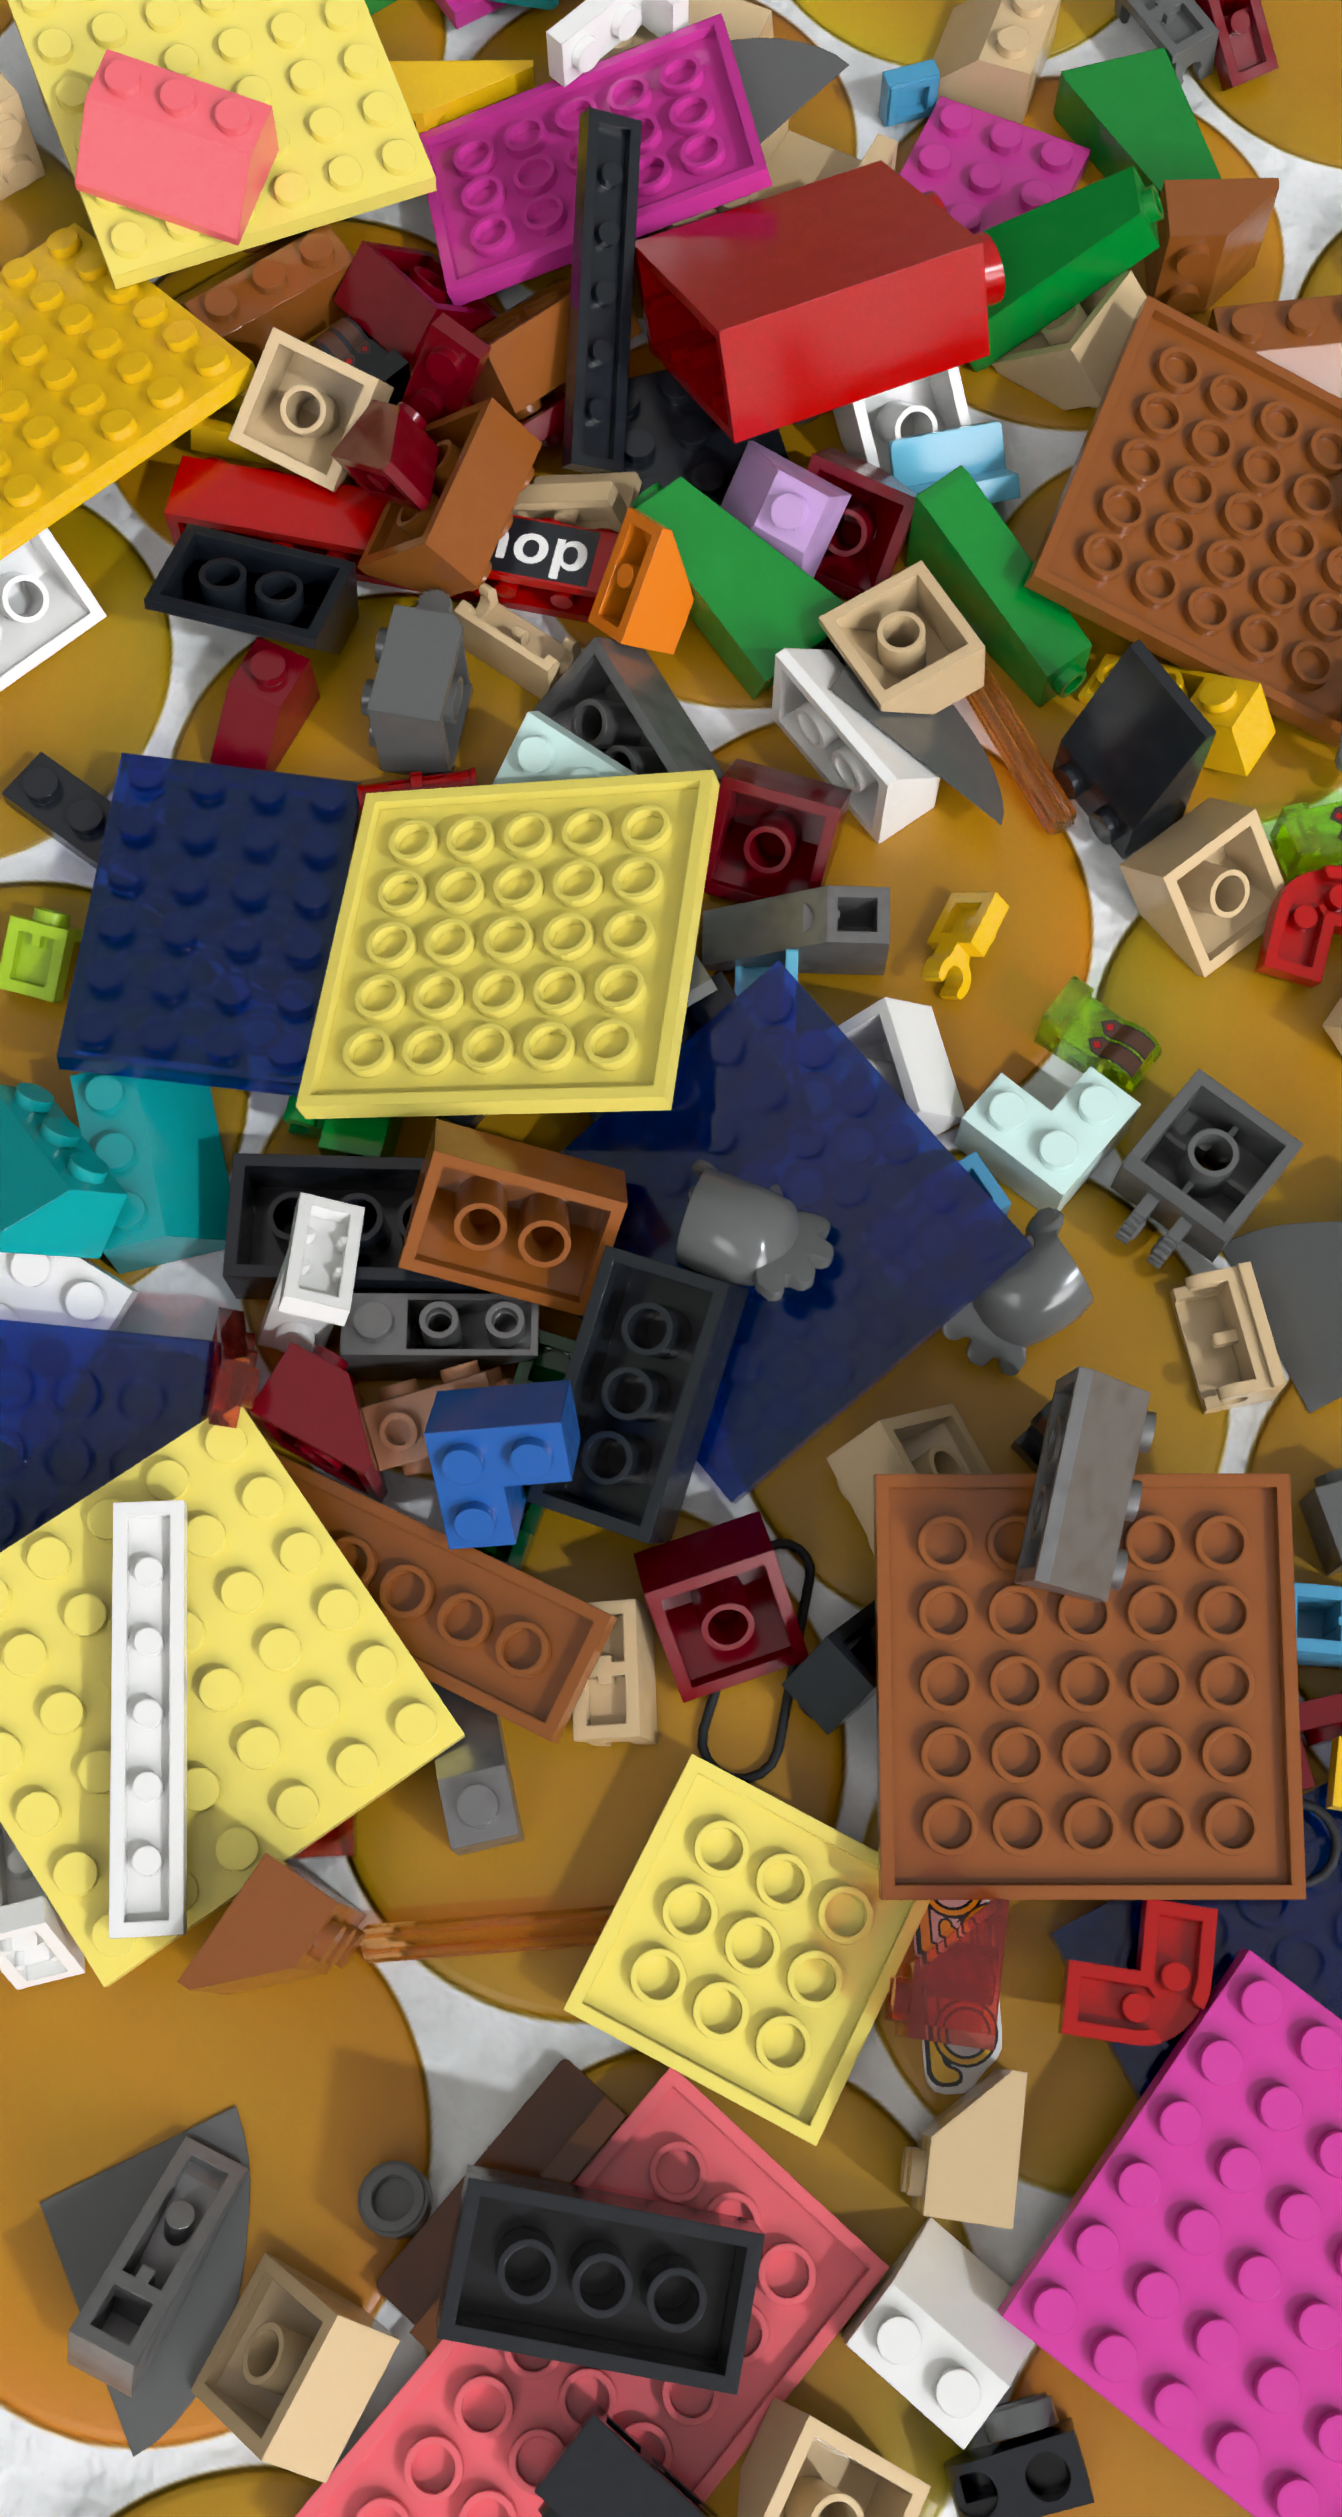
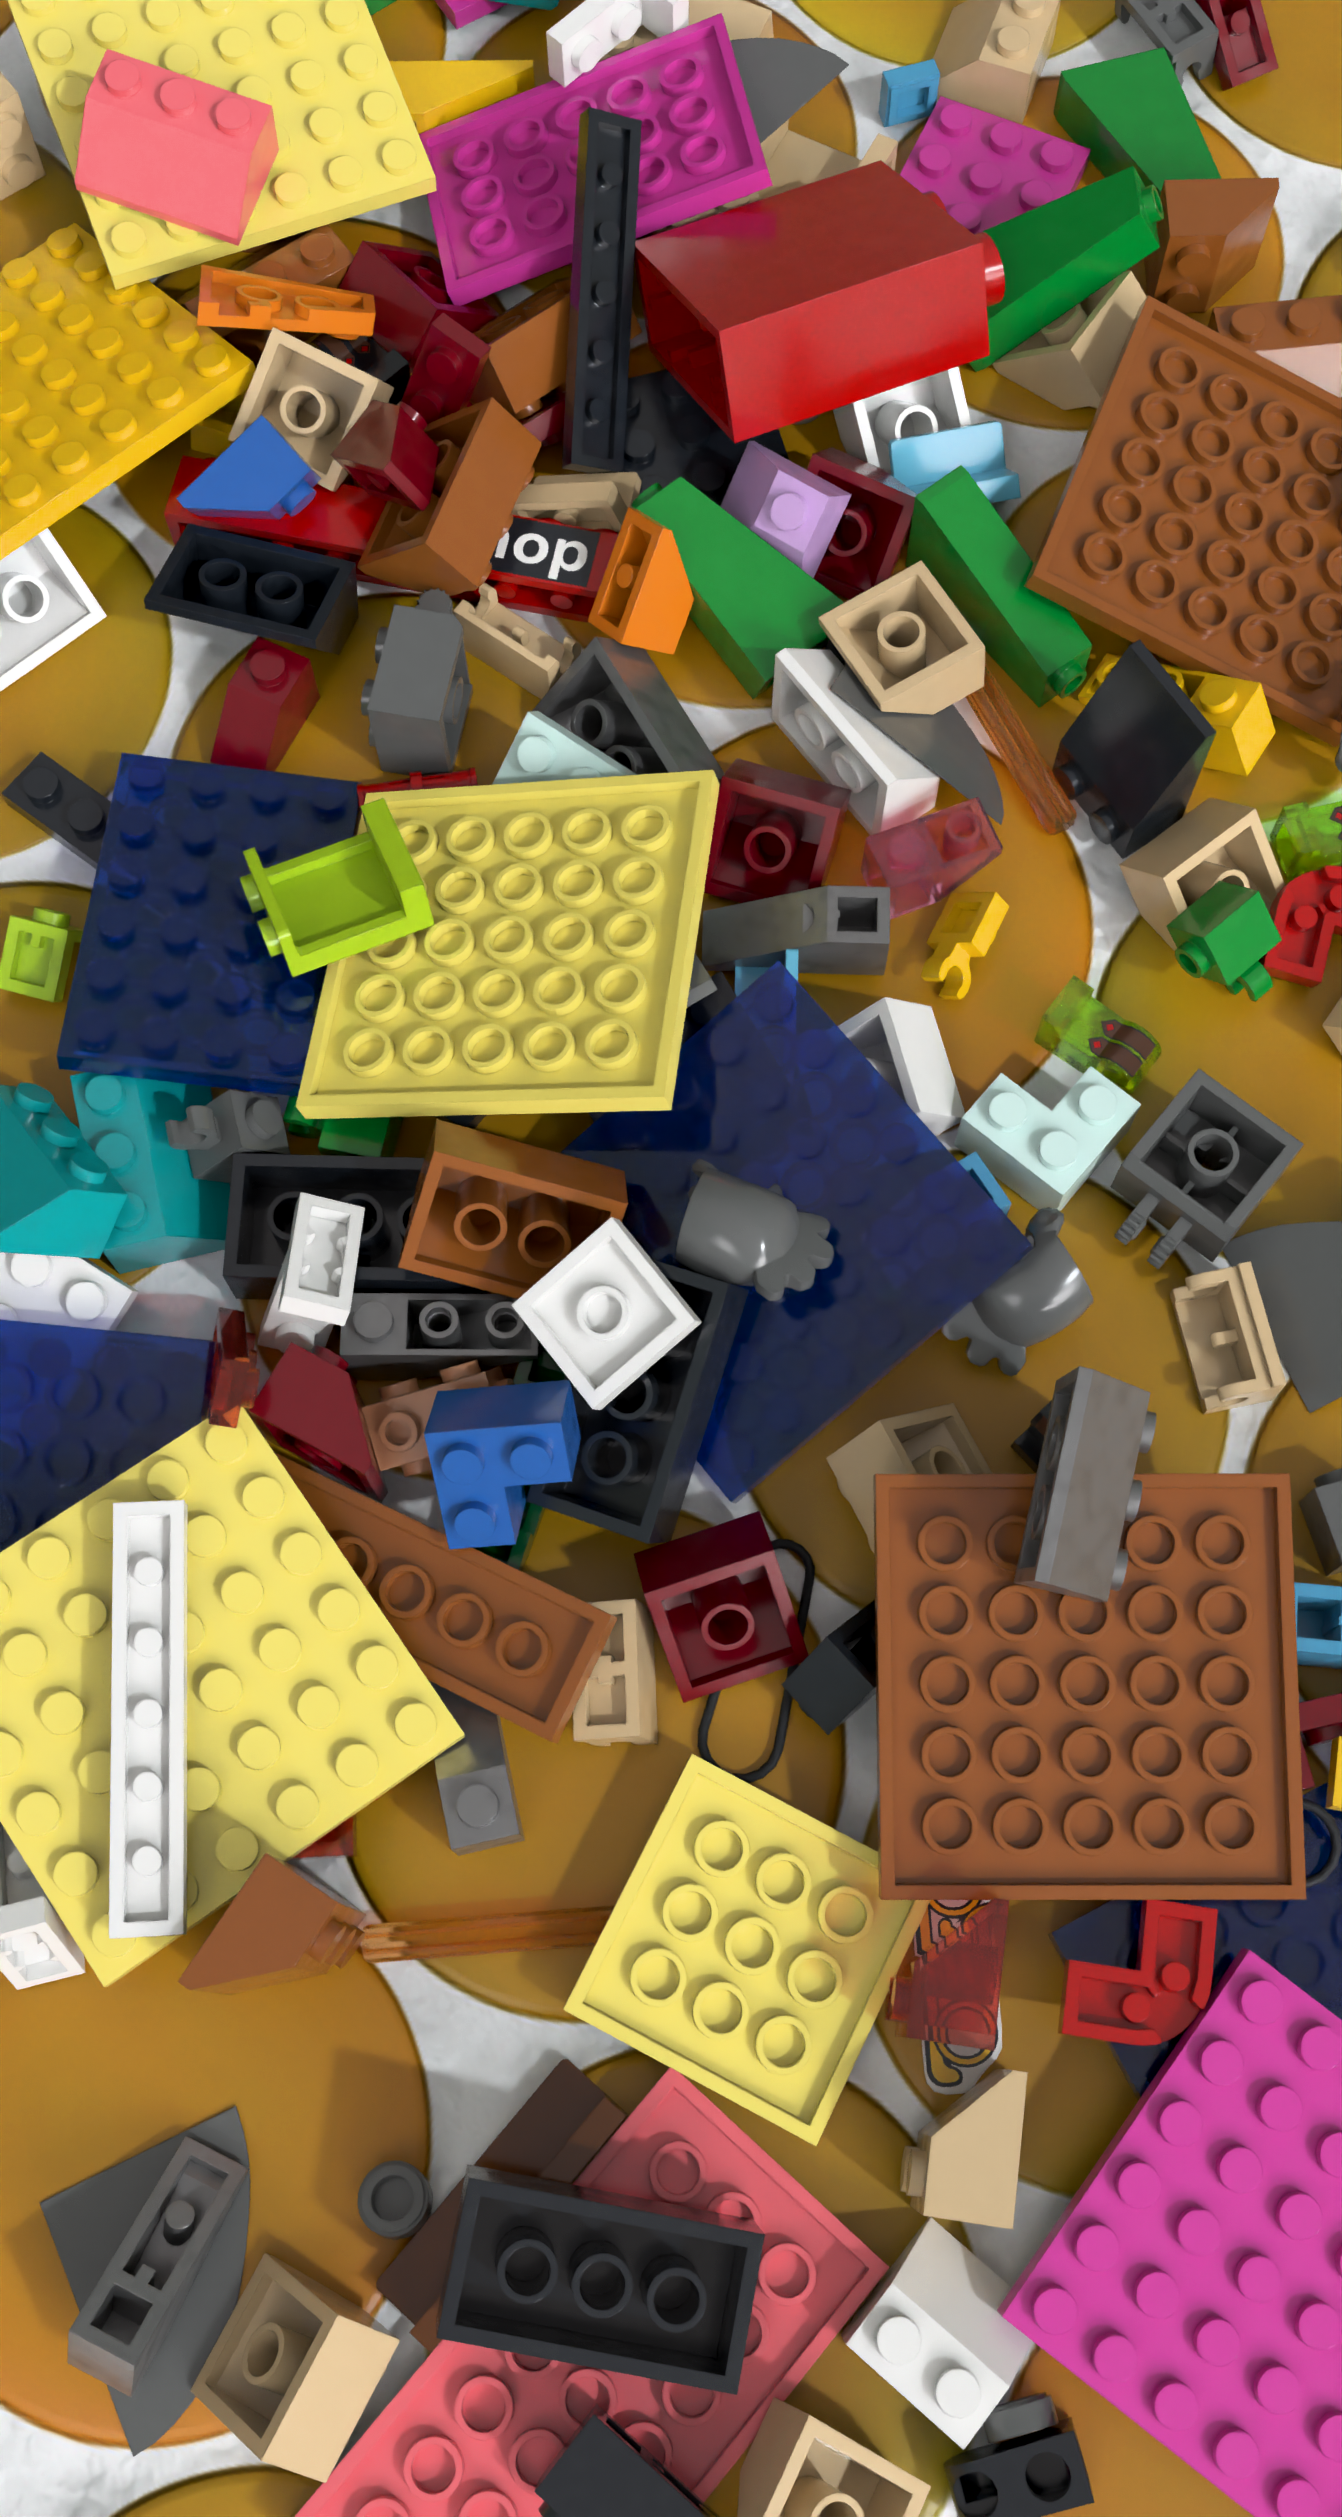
none -> dark grey brick [165,1089,291,1183]
none -> blue slope [176,414,321,520]
none -> orange wing [197,265,376,340]
none -> lime panel [239,798,435,977]
none -> white plate [512,1217,702,1410]
none -> clear pink slope [861,797,1003,919]
none -> green brick [1166,881,1282,1002]

